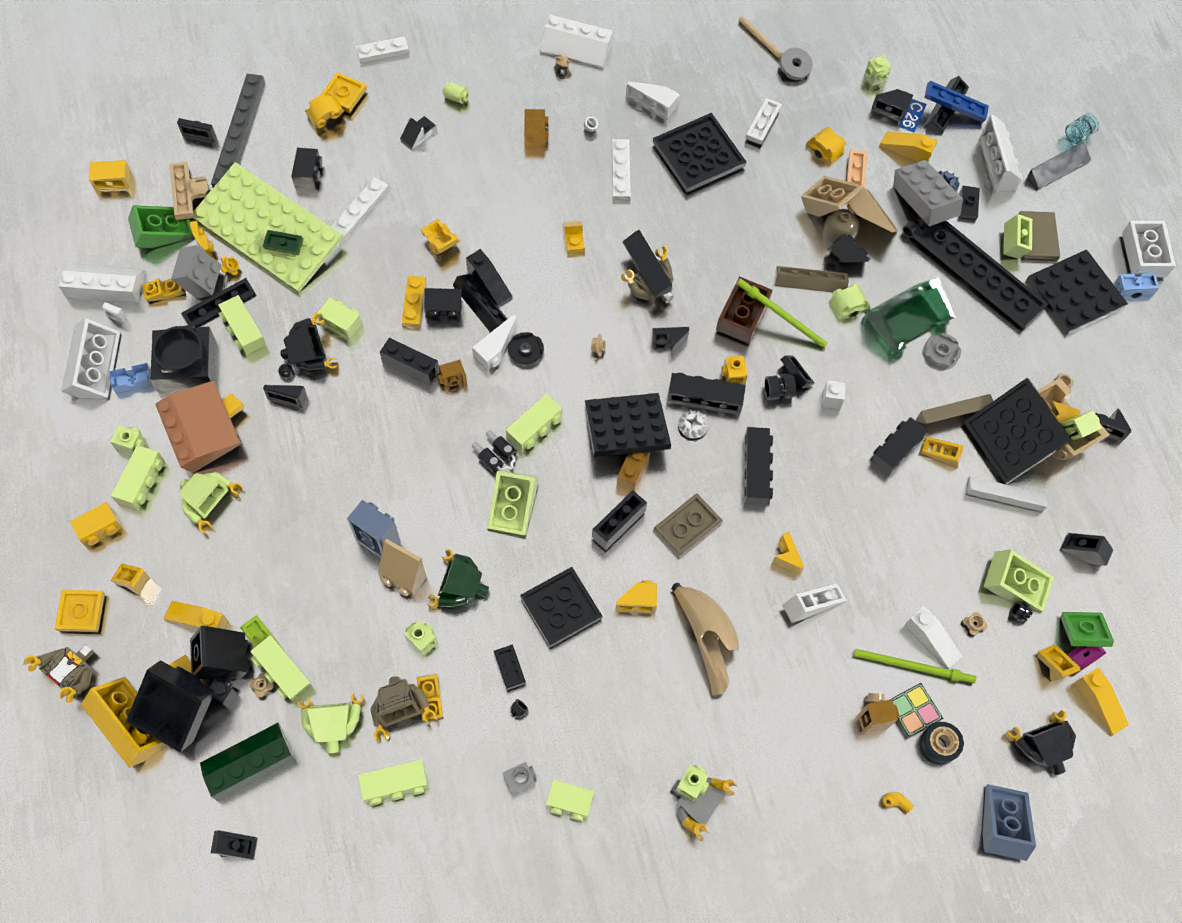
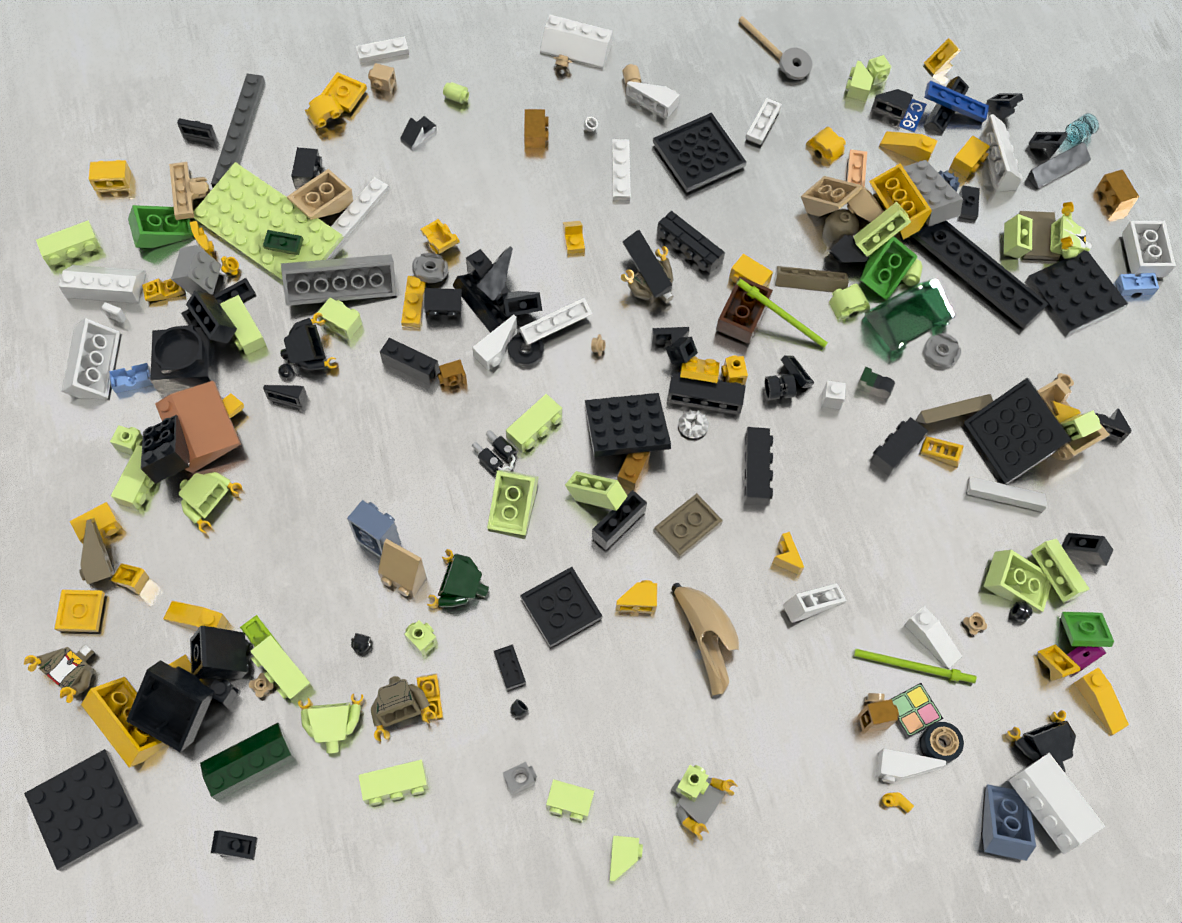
none -> black plate [24,749,141,871]
none -> yellowish green brick [36,220,101,266]
none -> dark tan slope [79,518,115,584]
none -> black slope [141,415,190,484]
none -> black brick [186,290,237,343]
none -> light grey slope [281,254,396,306]
none -> tan slope [287,169,353,220]
none -> black plate [351,633,371,653]
none -> tan brick [368,63,396,92]
none -> light grey tile [412,253,448,283]
none -> black slope [472,246,513,304]
none -> black slope [502,291,543,317]
none -> white panel [517,297,593,345]
none -> yellowish green brick [565,471,627,511]
none -> yellowish green slope [609,836,643,883]
none -> tan brick [622,64,642,86]
none -> black brick [657,211,725,273]
none -> black brick [665,336,698,364]
none -> yellow plate [680,356,720,383]
none -> yellow brick [729,254,773,287]
none -> yellowish green slope [846,60,873,102]
none -> yellowish green brick [853,202,911,257]
none -> leg [856,366,895,398]
none -> bright green slope [860,236,918,301]
none -> yellow slope [869,163,932,240]
none -> white slope [876,748,946,783]
none -> yellowish green brick [902,259,923,286]
none -> yellow slope [924,38,961,75]
none -> yellow brick [950,136,990,178]
none -> black slope [987,93,1024,119]
none -> white slope [1008,753,1105,855]
none -> black slope [1028,132,1068,158]
none -> yellowish green brick [1031,539,1090,603]
none -> yellowish green torso [1050,202,1092,259]
none -> pearl gold brick [1098,169,1139,212]

